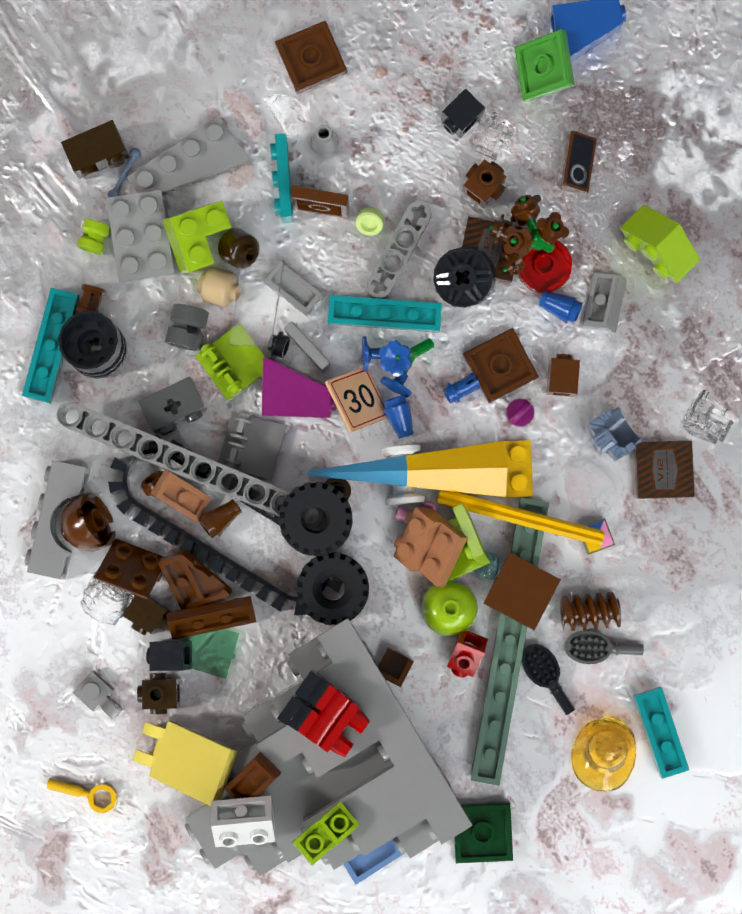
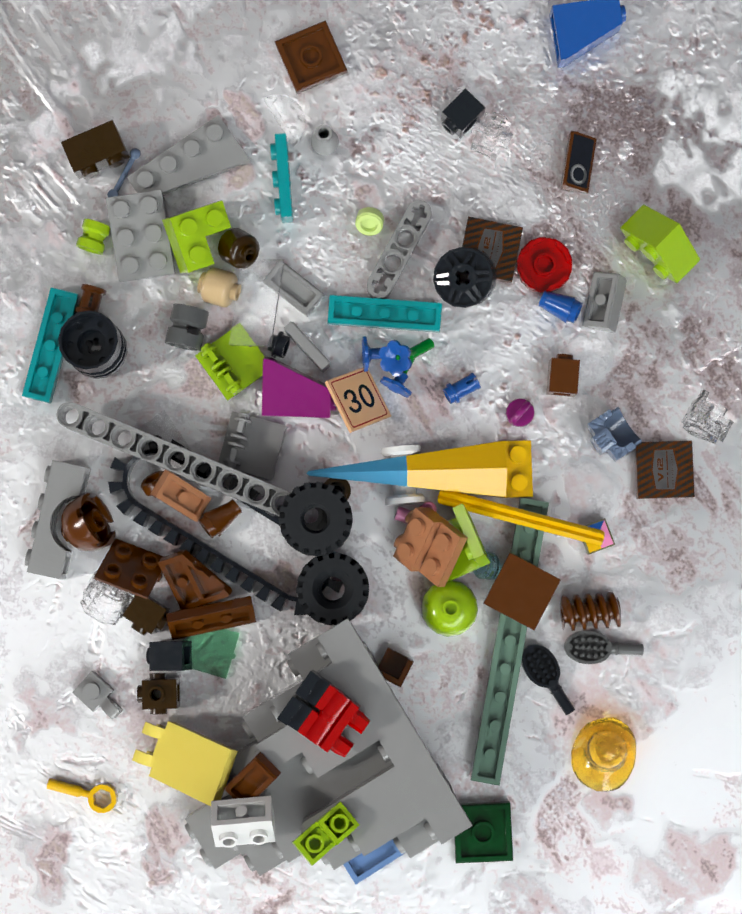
dark grey brick [138,376,207,436] -> none
reddish brown tile [290,185,350,219] -> none
blue cone [383,395,414,439] -> none
red brick [447,630,488,678] -> none
reddish brown brick [462,159,507,209] -> none
reddish brown tile [463,328,539,404] -> none
reddish brown plant [489,195,569,277] -> none
bright green tile [514,29,575,102] -> none
teal plate [633,687,689,779] -> none

